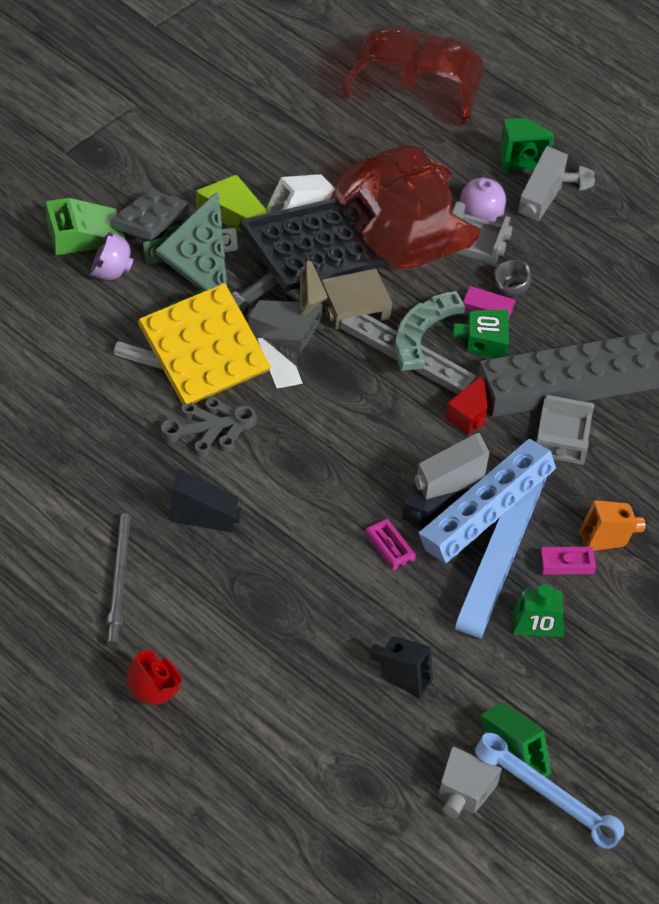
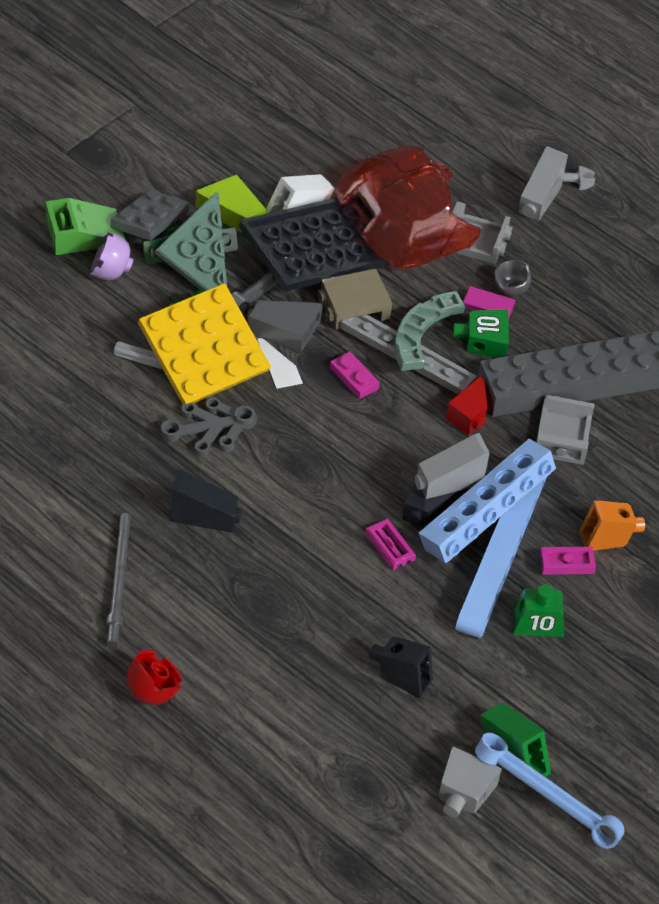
dark tan slope [300,261,328,316] -> none
clear red piece [342,25,484,126] -> none
lavender cylinder [460,178,506,222] -> none
green slope [498,118,554,172] -> none
none -> dark pink plate [330,352,380,399]

